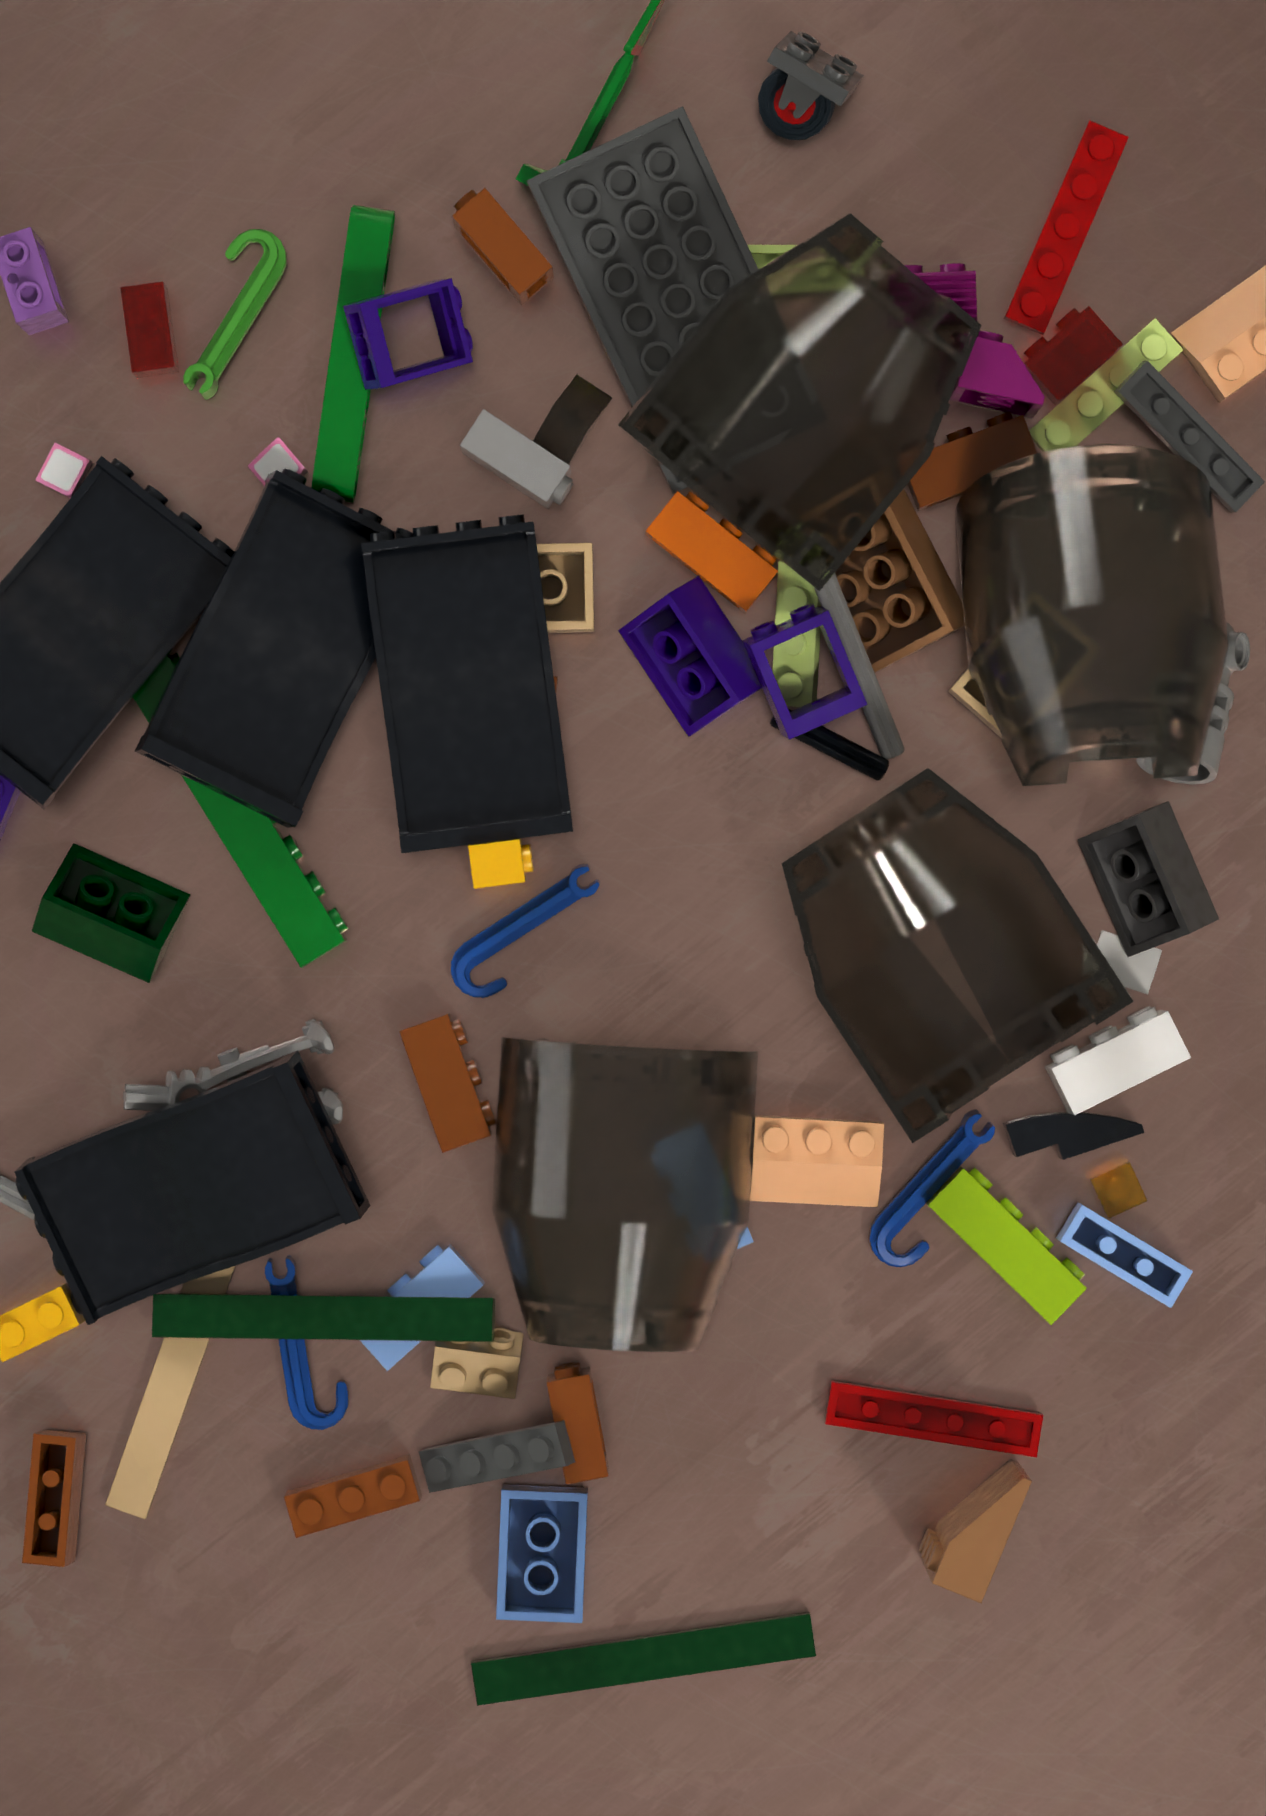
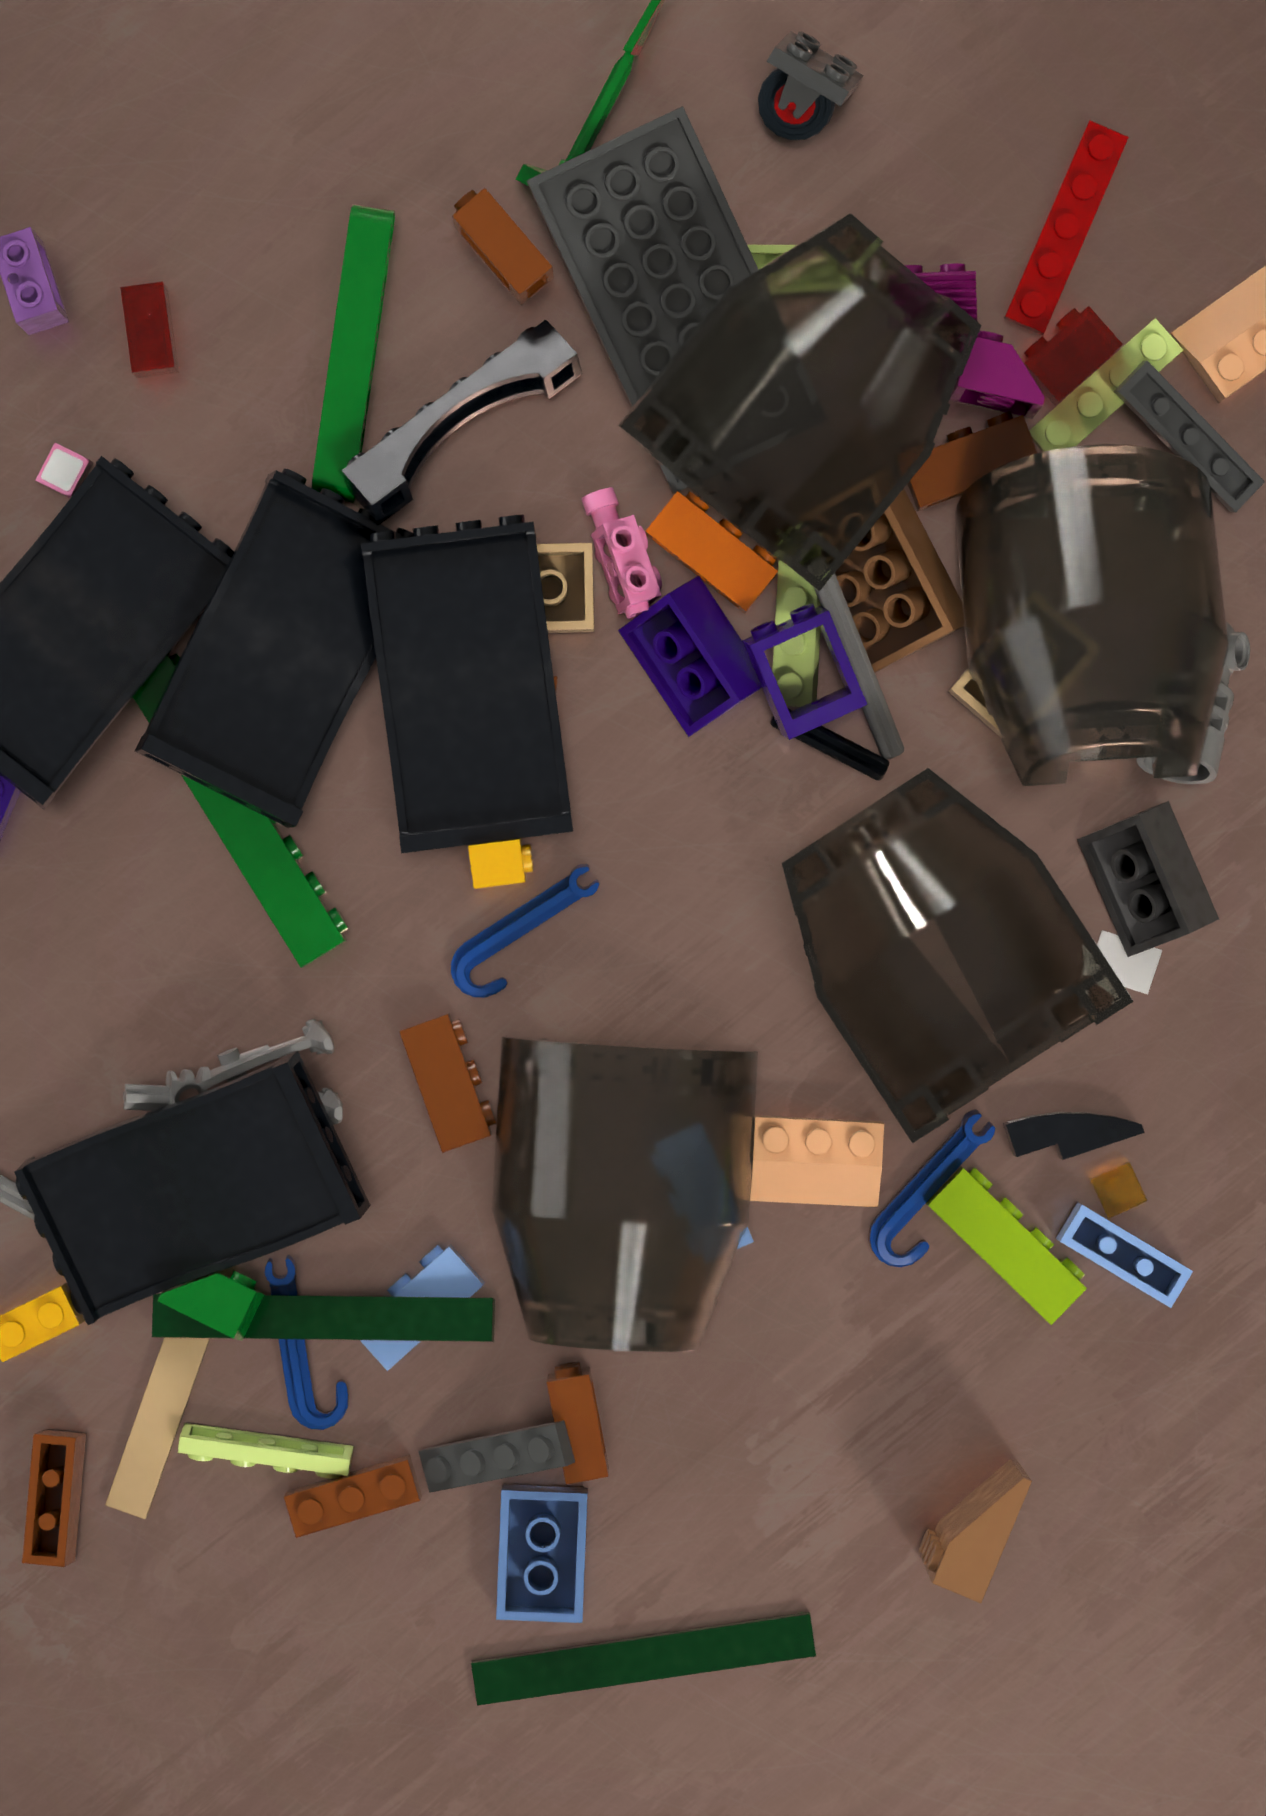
dark green slope [32,843,190,983] -> none
bright green piece [183,229,287,400] -> none
white slope [248,437,308,486] -> none
dark purple window [343,278,473,390] -> none
tan bracket [430,1328,524,1399] -> none
light grey brick [460,409,574,509] -> none
clear smoke slope [533,375,613,465] -> none
red plate [824,1380,1043,1458] -> none
white brick [1044,1006,1191,1115] -> none
none -> green slope [158,1270,265,1341]
none -> yellowish green plate [178,1423,354,1479]
none -> arch [341,320,582,525]
none -> bright pink brick [581,487,662,619]

